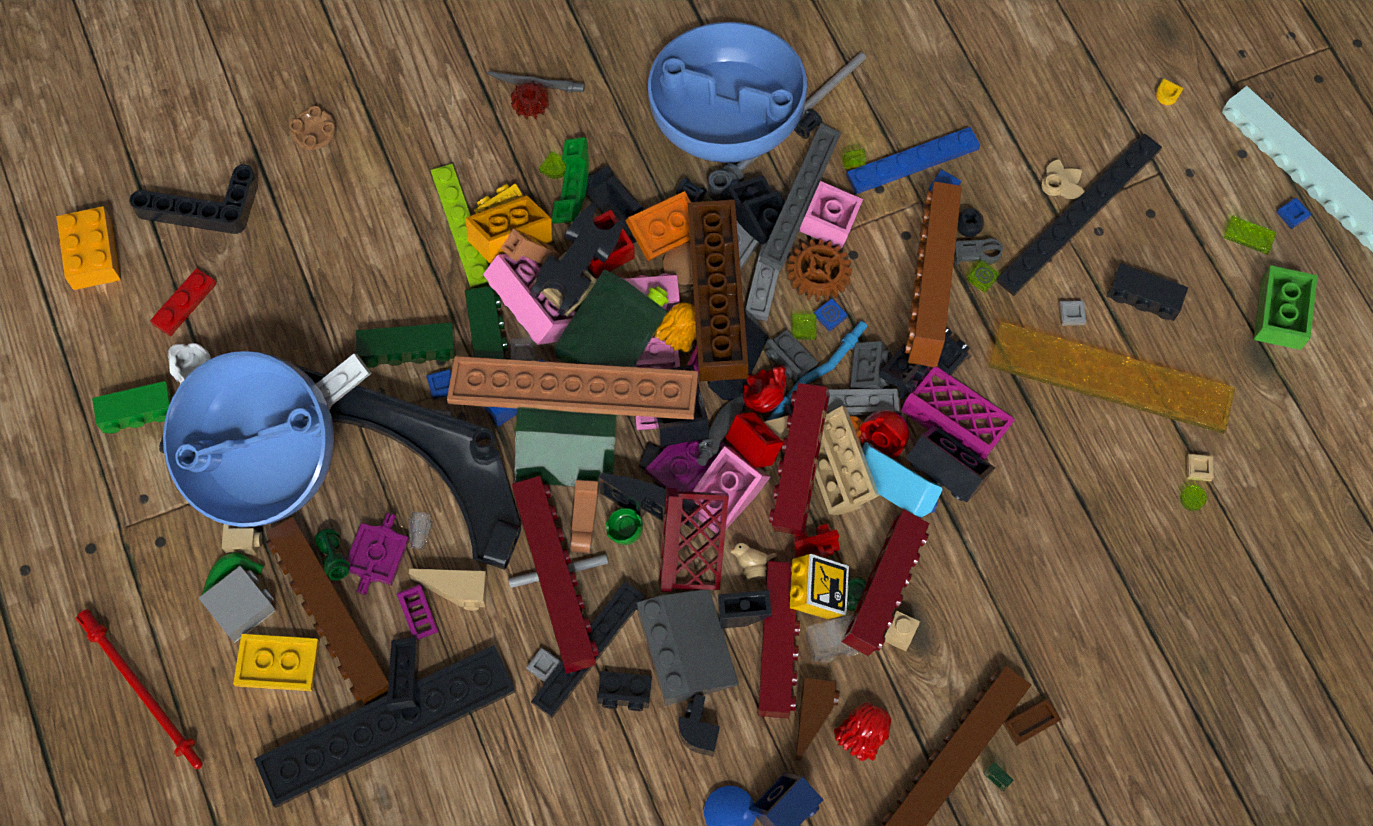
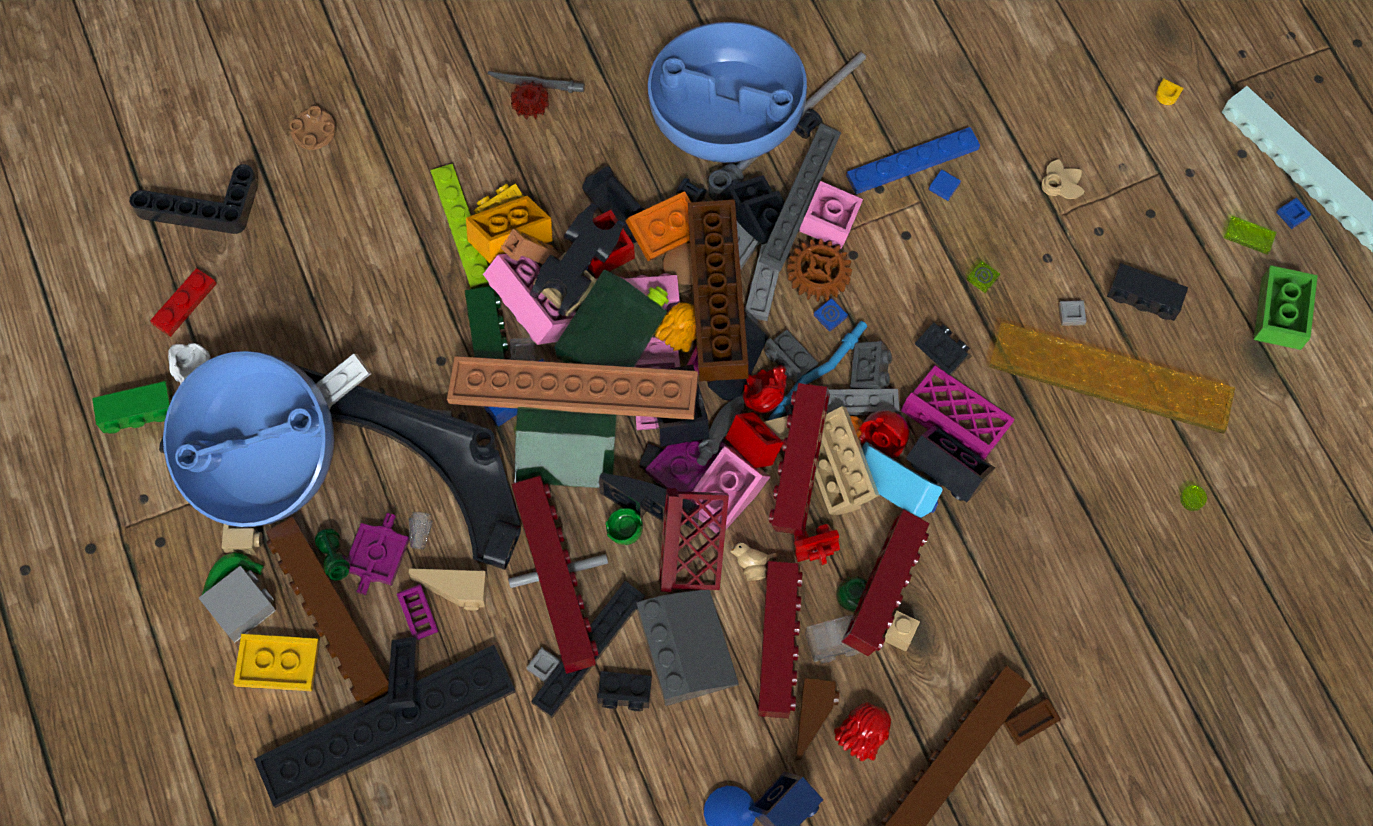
light orange brick [56,206,121,290] -> none
red bar [75,609,203,769] -> none
dark green brick [356,322,456,368] -> none
blue tile [426,369,451,400] -> none
clear neon green tile [539,152,566,179] -> none
green slope [551,137,589,224] -> none
nougat leg [571,480,599,553] -> none
black brick [678,694,720,757] -> none
black slope [718,590,772,629] -> none
piece [790,554,849,619] -> none
clear neon green tile [792,314,817,340] -> none
clear neon green tile [842,149,866,169] -> none
black bracket [879,344,929,399] -> none
dark orange brick [905,182,962,367] -> none
dark grey piece [954,238,1003,265] -> none
black piece [957,208,984,237] -> none
clear green tile [984,762,1014,791] -> none
black plate [996,133,1162,296] -> none
tan tile [1186,454,1214,481] -> none

